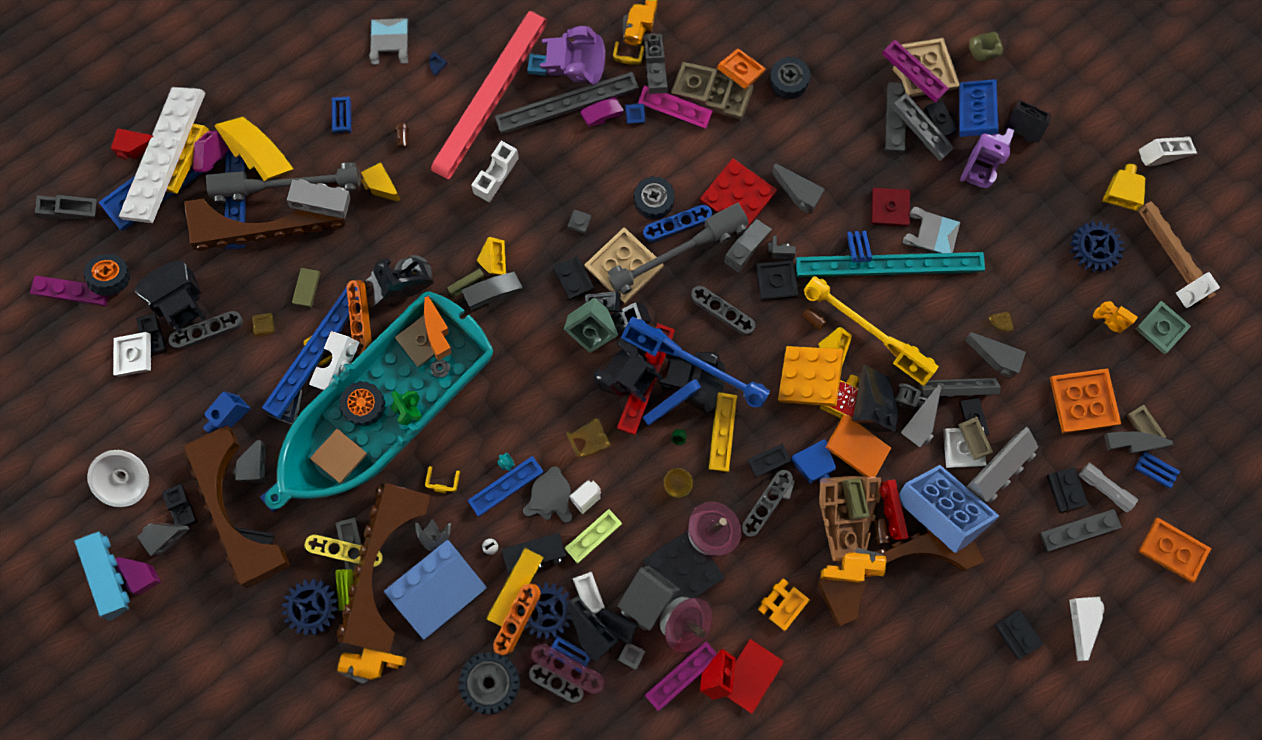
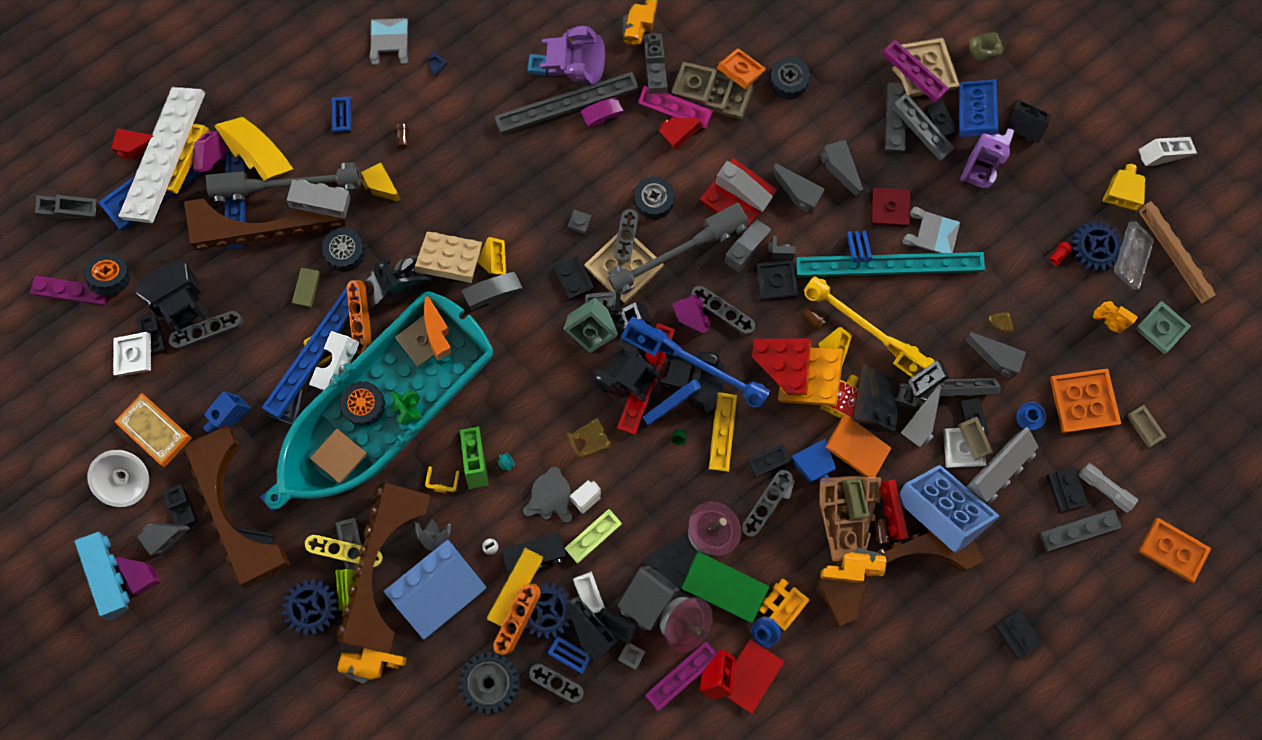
dark grey slope [233,440,266,483] -> none
clear yellow tile [252,313,275,336] -> none
coral beam [431,11,547,179] -> none
dark grey plate [431,359,450,378] -> none
olive tile [447,269,485,298] -> none
blue plate [467,456,544,517] -> none
white arch [471,141,519,202] -> none
clear pink beam [531,644,604,693] -> none
yellow piece [613,41,644,65] -> none
blue tile [625,104,645,124] -> none
blue beam [643,205,712,243] -> none
clear yellow hair [663,468,693,498] -> none
white slope [1069,597,1104,661] -> none
dark grey slope [1104,432,1173,454] -> none
blue tile [1134,451,1180,489] -> none
white plate [1176,272,1220,309] -> none
none -> pearl gold tile [114,393,192,468]
none -> black wheel [322,228,366,272]
none -> tan plate [415,232,482,283]
none -> bright green slope [460,427,488,489]
none -> dark grey beam [615,209,638,263]
none -> red slope [659,118,703,150]
none -> magenta slope [672,294,710,333]
none -> green tile [680,552,769,623]
none -> light grey slope [716,161,773,212]
none -> blue plate [751,617,781,647]
none -> red plate [752,338,811,395]
none -> dark grey slope [821,140,863,197]
none -> plate [908,360,949,398]
none -> blue plate [1016,402,1046,431]
none -> red pin [1048,242,1072,266]
none -> clear plate [1114,221,1154,289]

